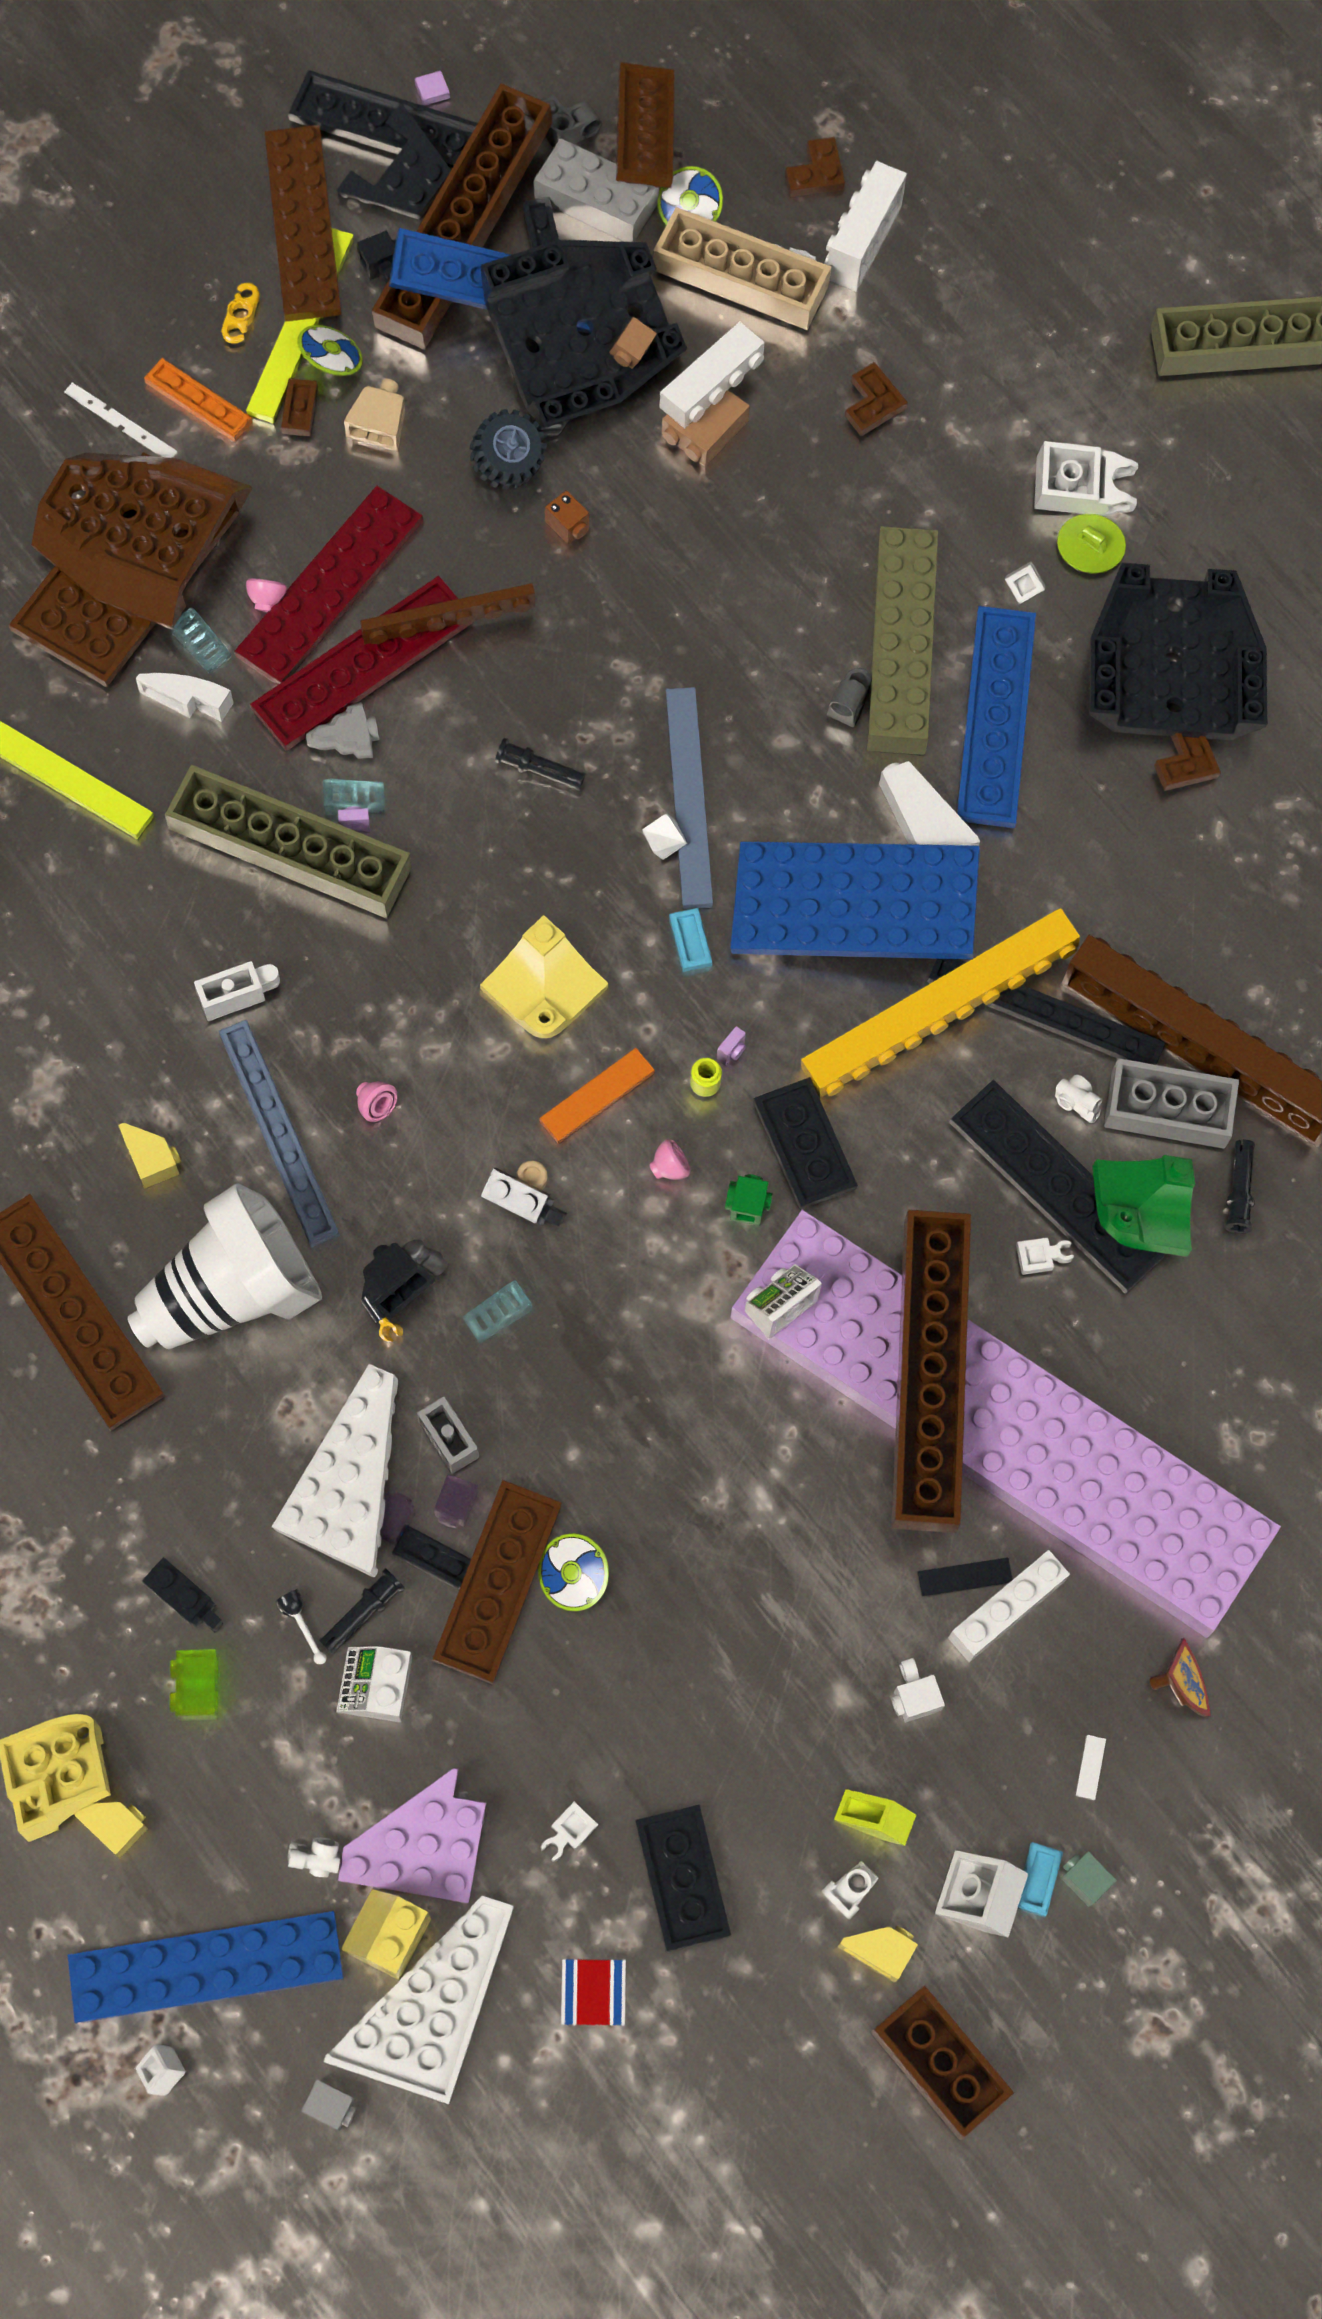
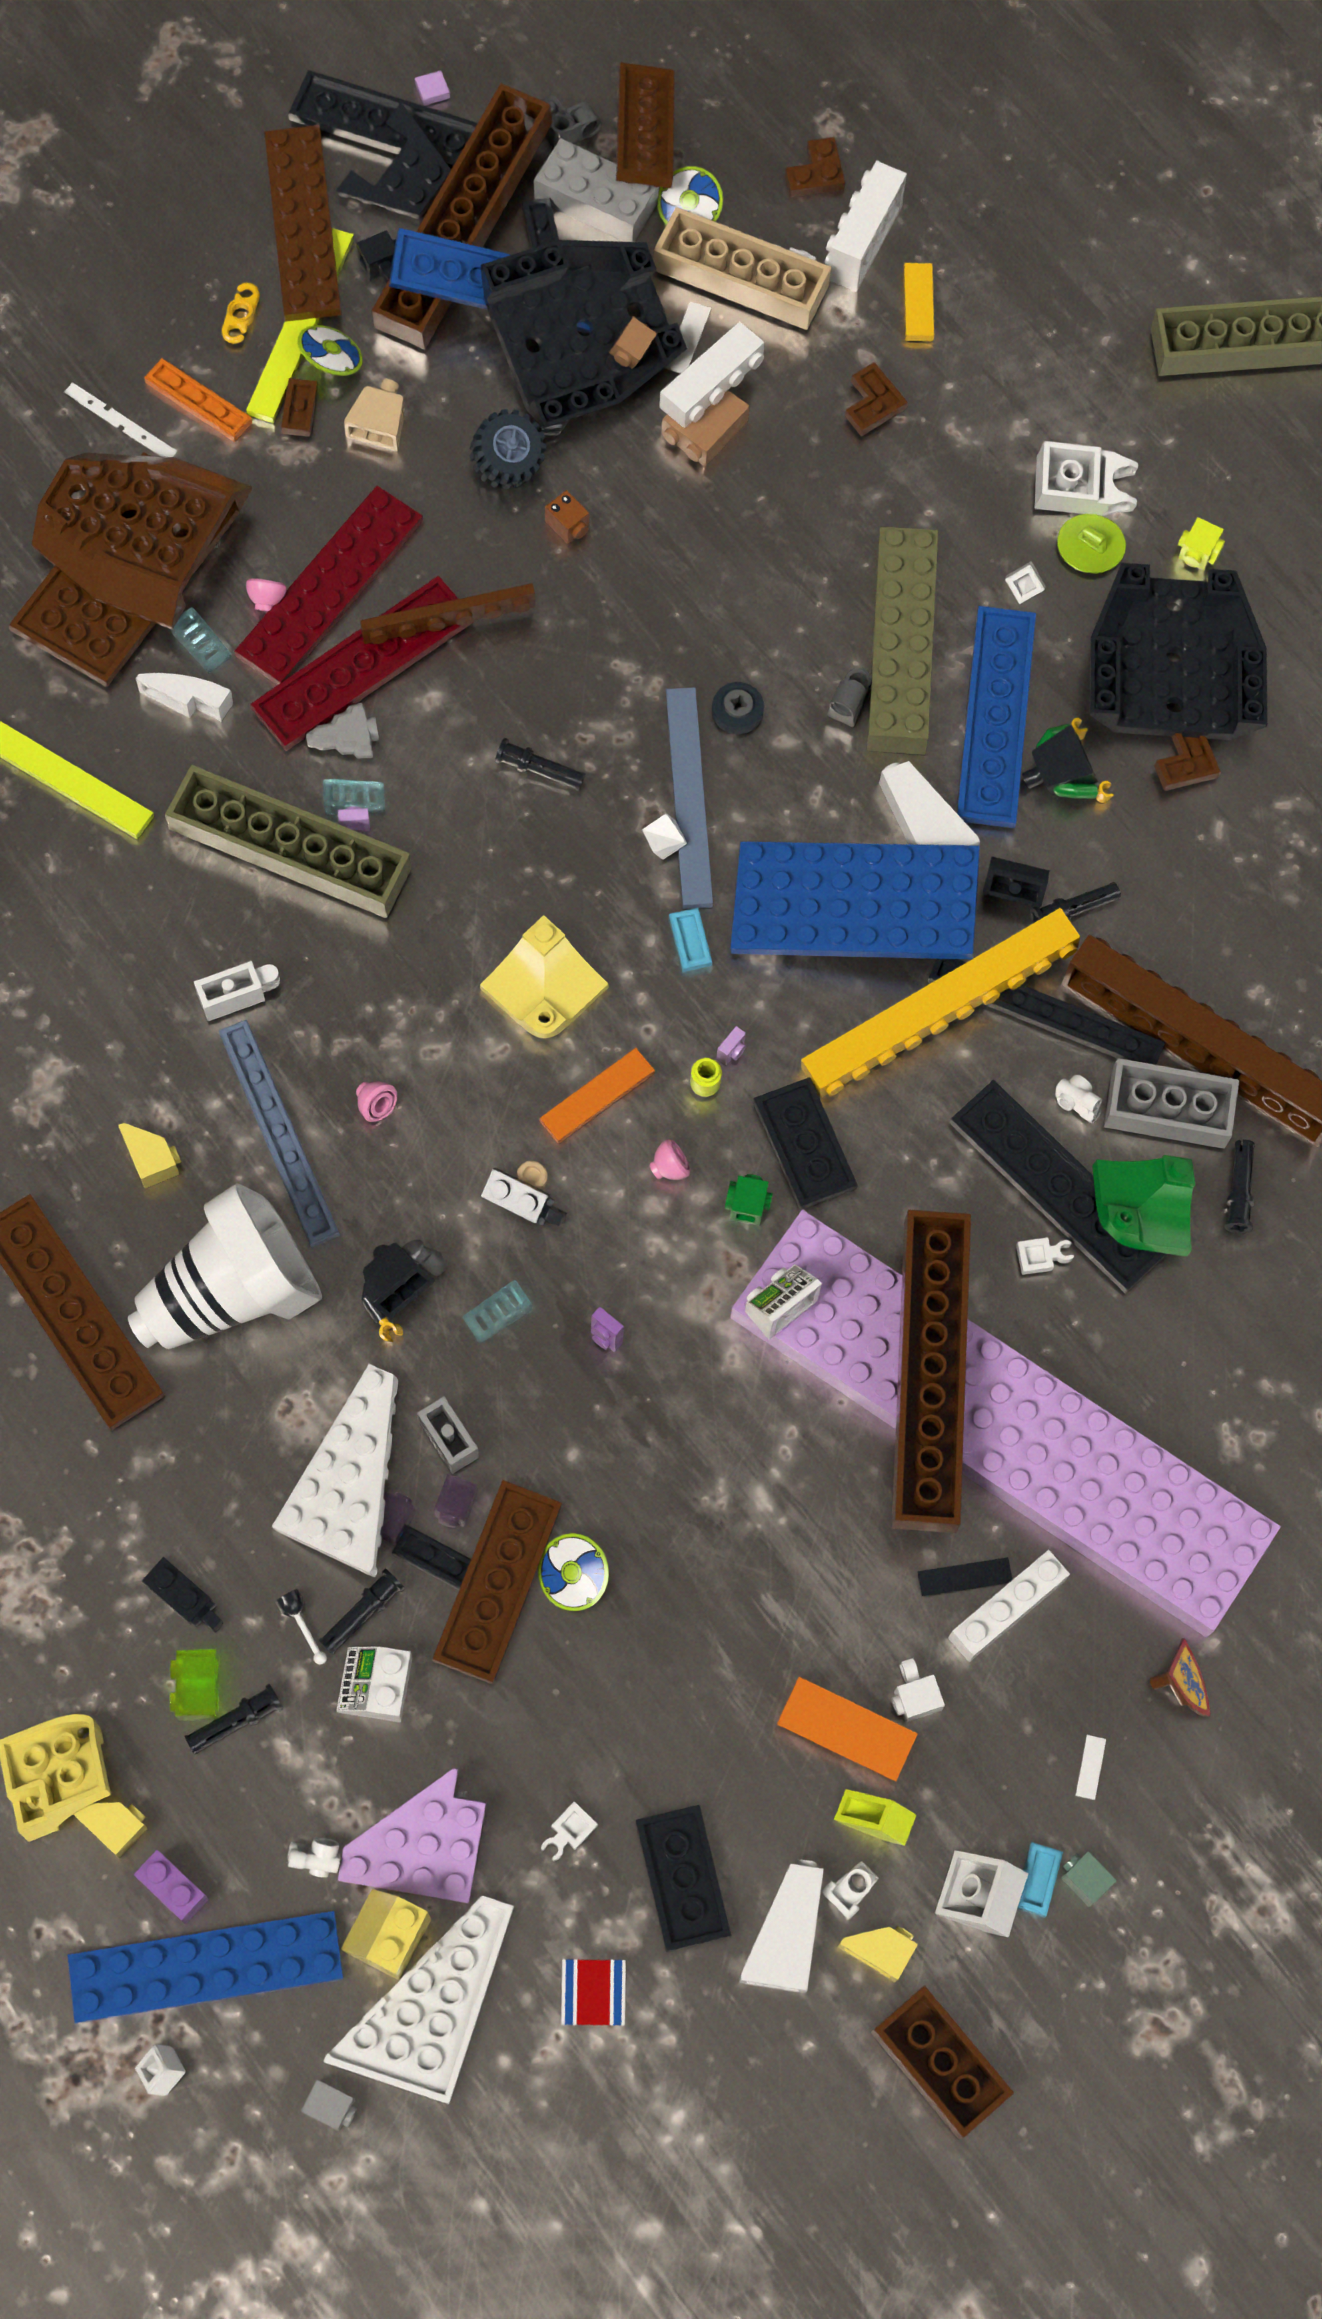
none -> medium lavender brick [133,1850,209,1924]
none -> black pin [185,1683,284,1755]
none -> medium lavender plate [591,1306,624,1352]
none -> white piece [665,302,711,373]
none -> black wheel [711,682,765,735]
none -> white slope [739,1860,824,1993]
none -> orange brick [777,1677,918,1782]
none -> yellow tile [903,263,934,341]
none -> black brick [983,856,1050,908]
none -> black torso [1022,718,1114,803]
none -> black pin [1030,882,1121,923]
none -> neon yellow brick [1178,517,1225,570]

